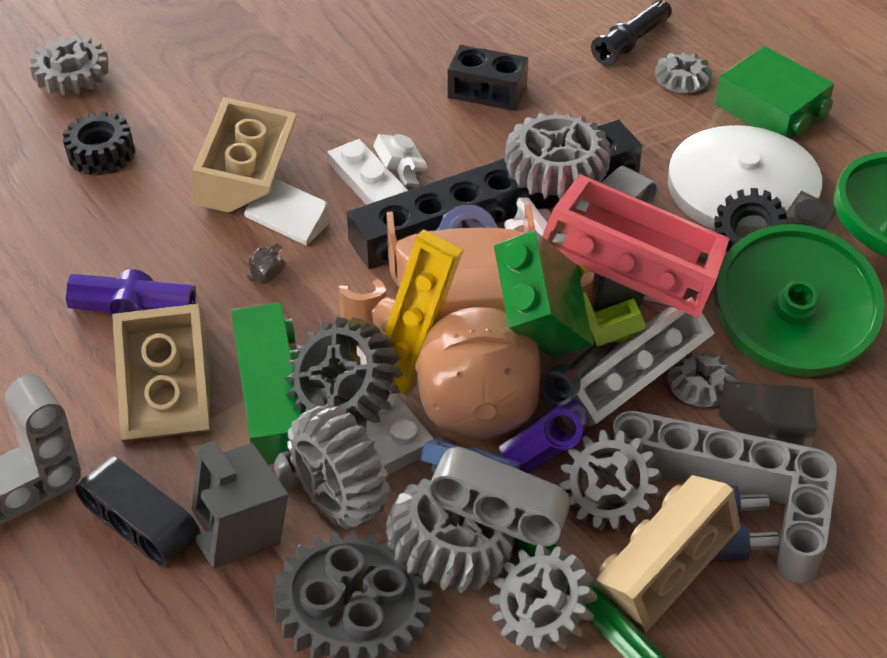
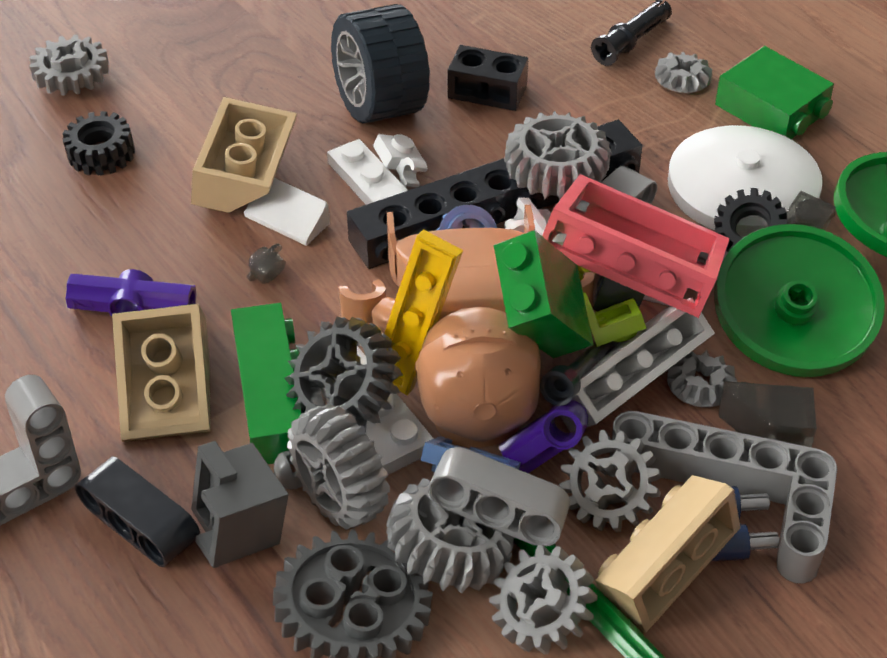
none -> black wheel [331,4,430,124]

